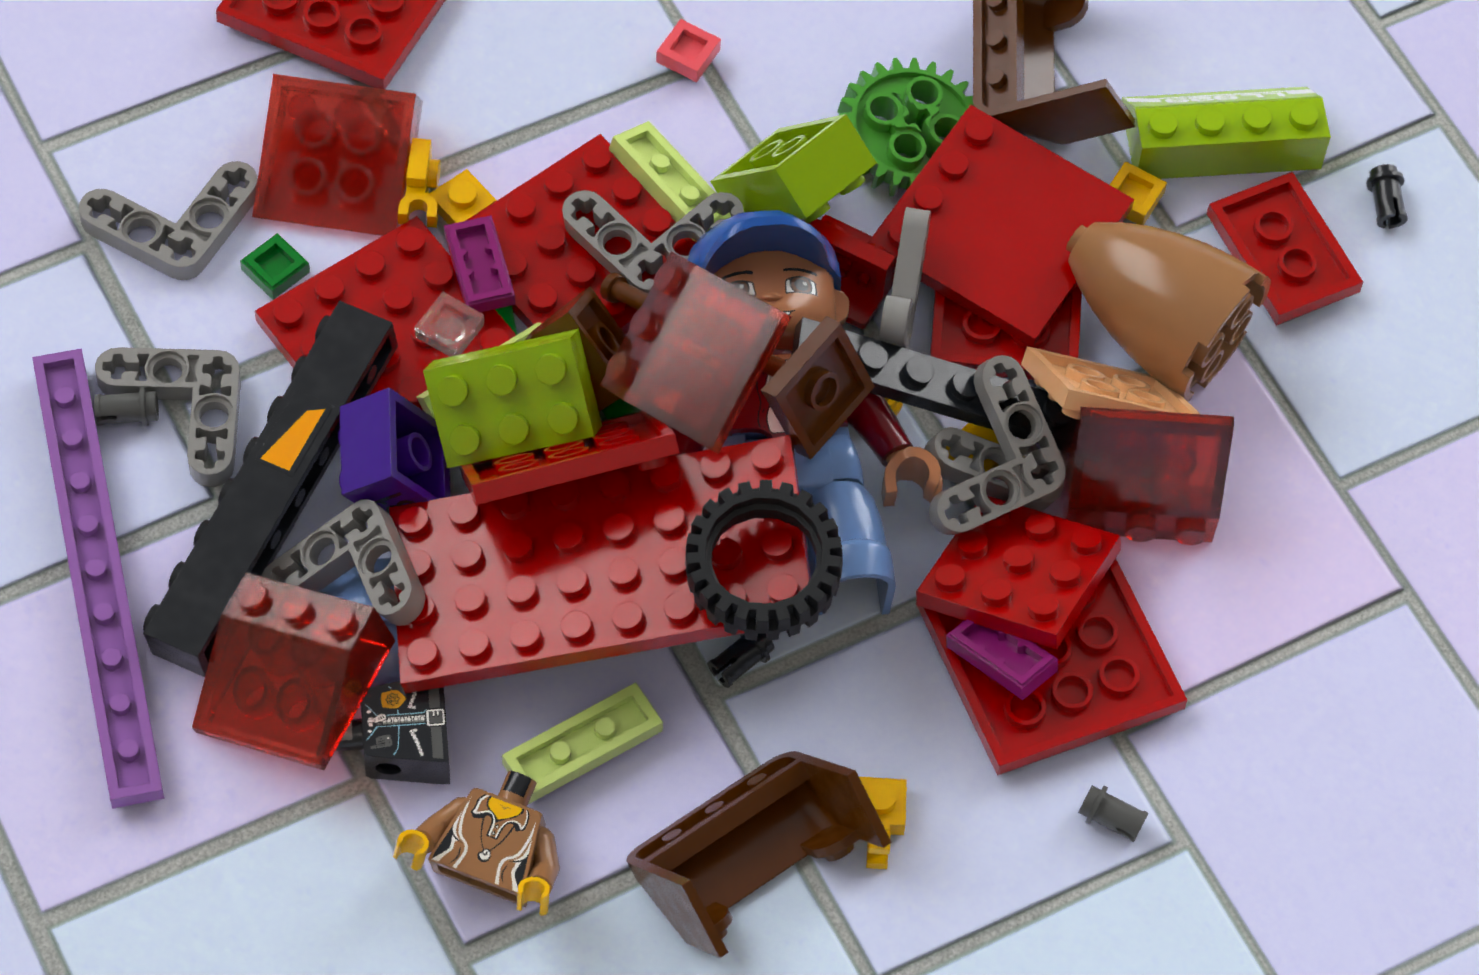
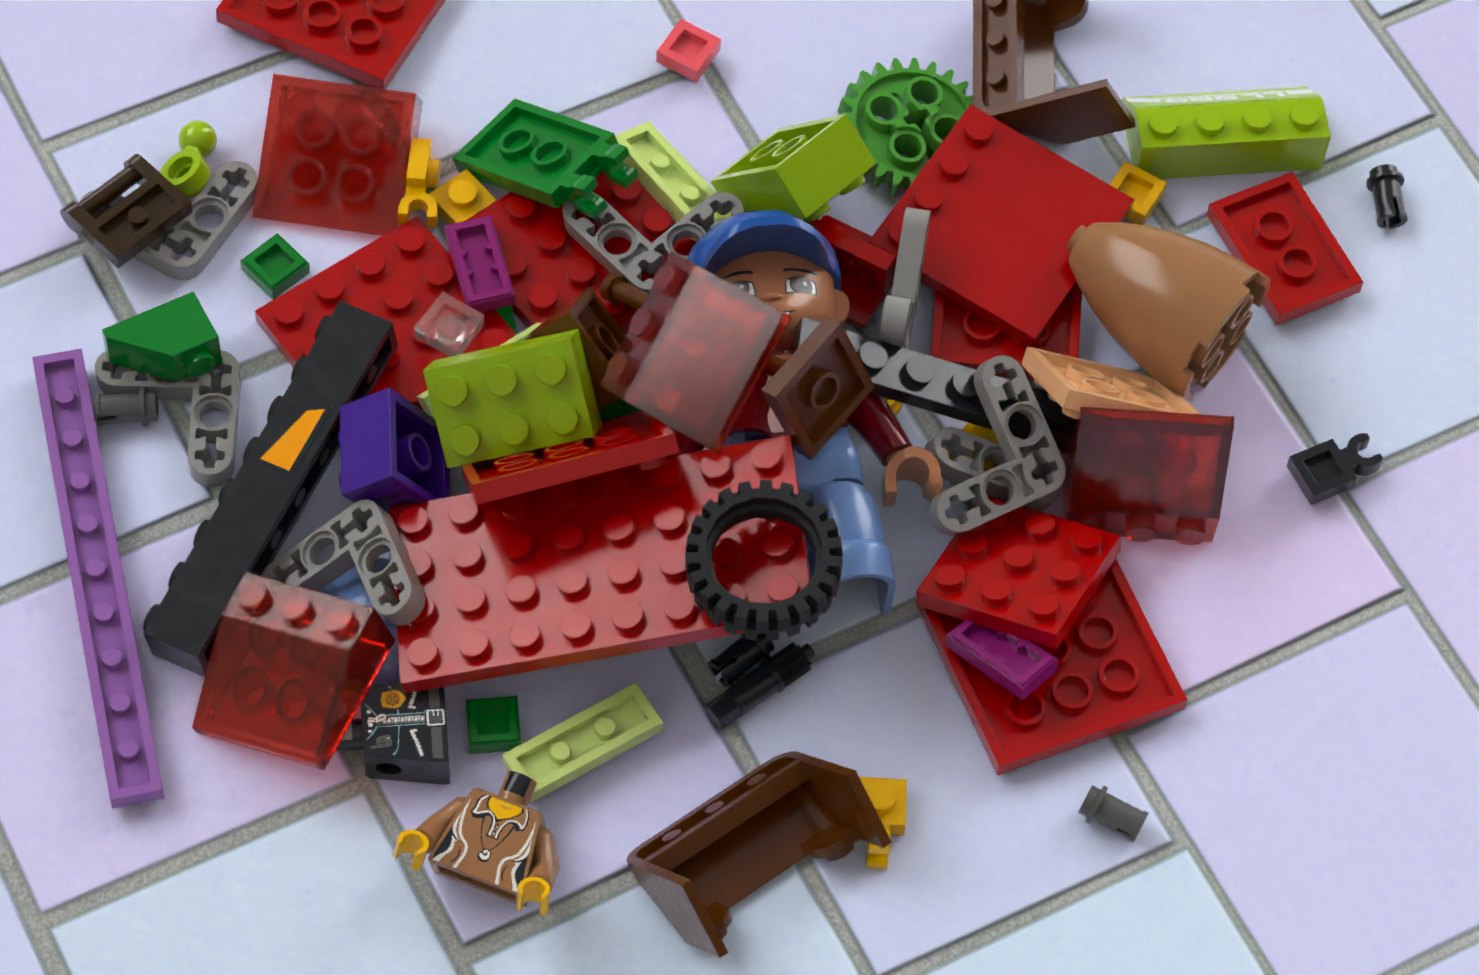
none -> dark brown plate [60,153,193,269]
none -> green slope [102,291,222,382]
none -> lime plate [160,120,217,197]
none -> green tile [452,99,639,219]
none -> green tile [466,696,521,754]
none -> black piece [704,642,815,730]
none -> black plate [1287,433,1383,505]

